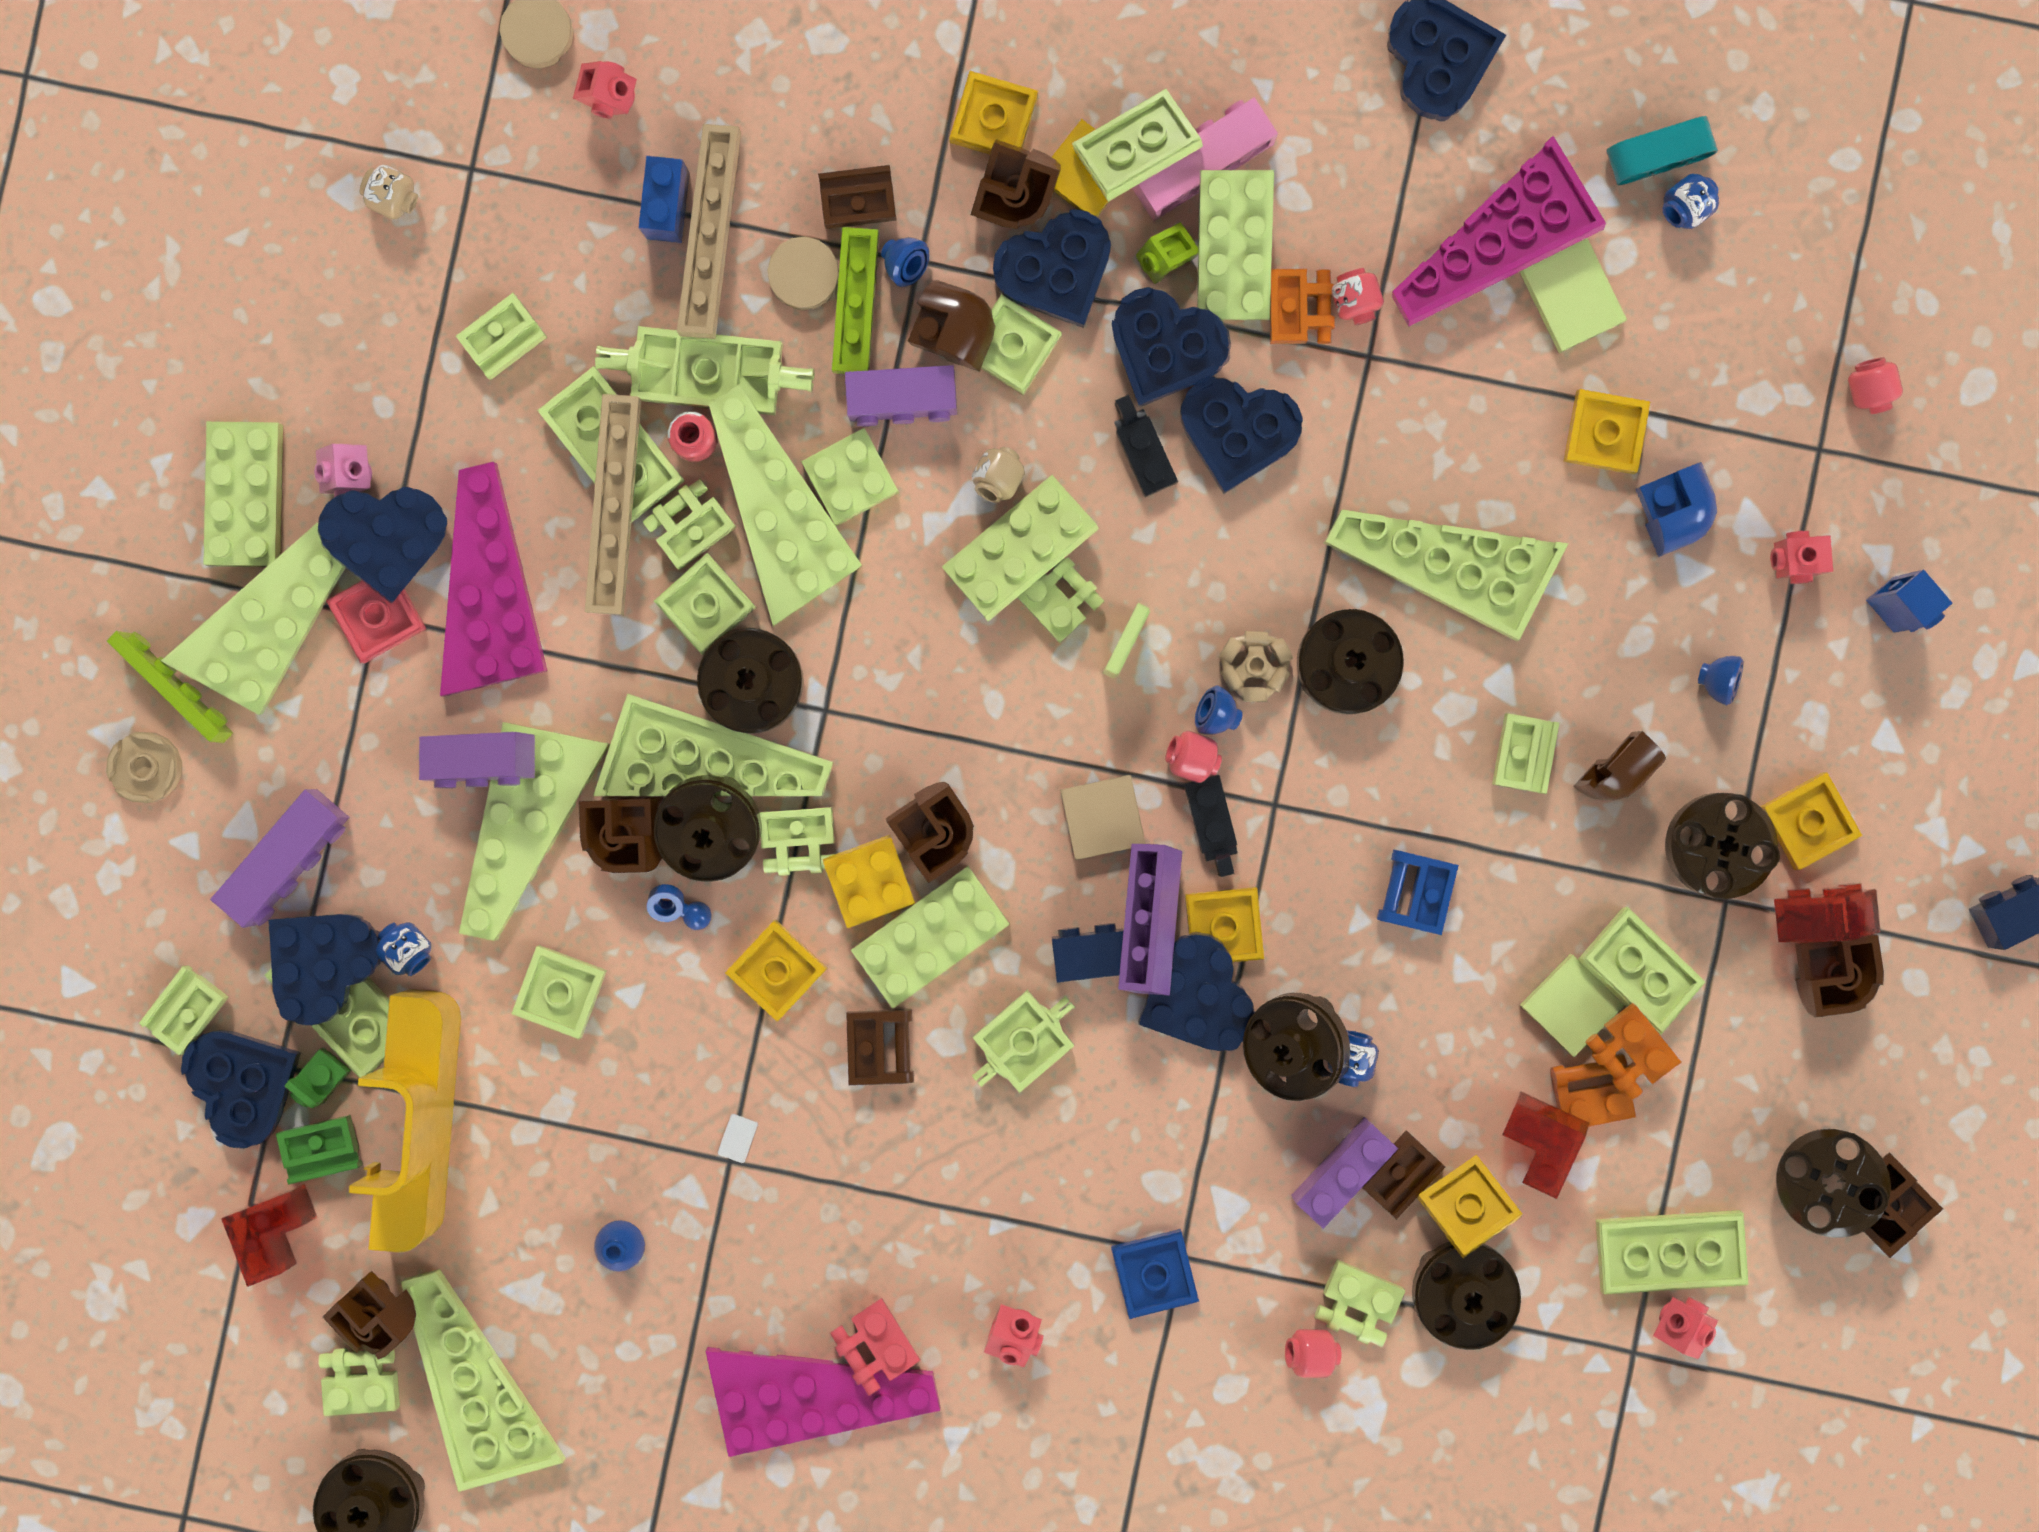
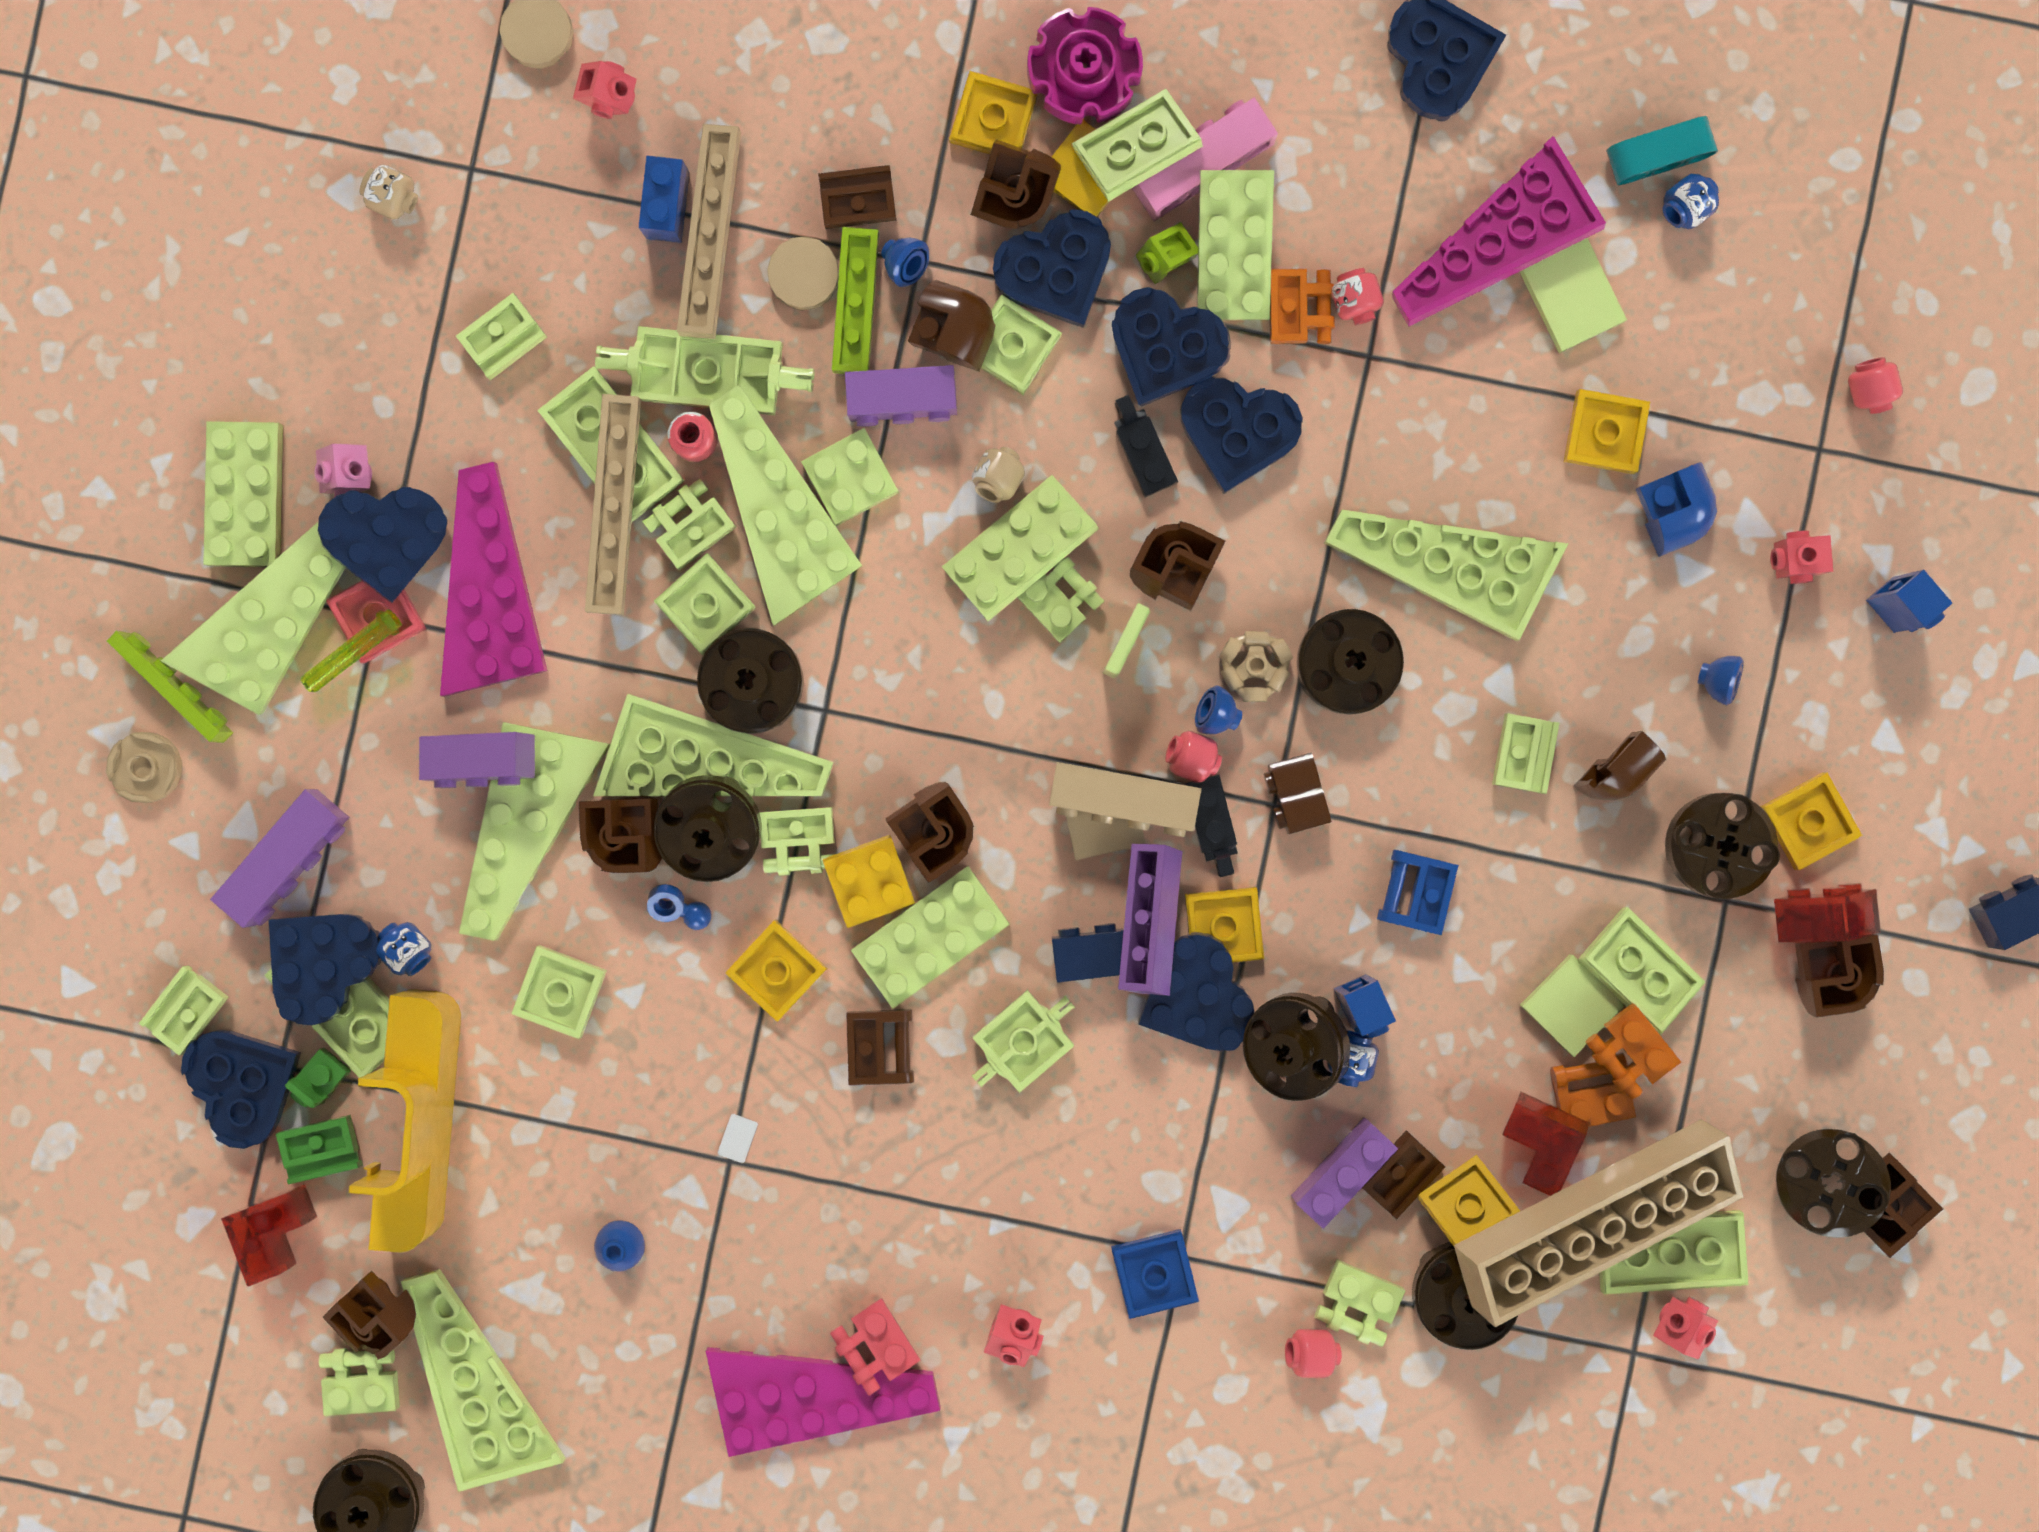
none -> clear neon green axle [300,609,402,692]
none -> dark pink piece [1027,7,1143,125]
none -> tan brick [1049,762,1202,837]
none -> reddish brown brick [1130,521,1226,611]
none -> reddish brown brick [1263,752,1332,834]
none -> blue brick [1334,974,1396,1038]
none -> tan brick [1454,1119,1744,1327]

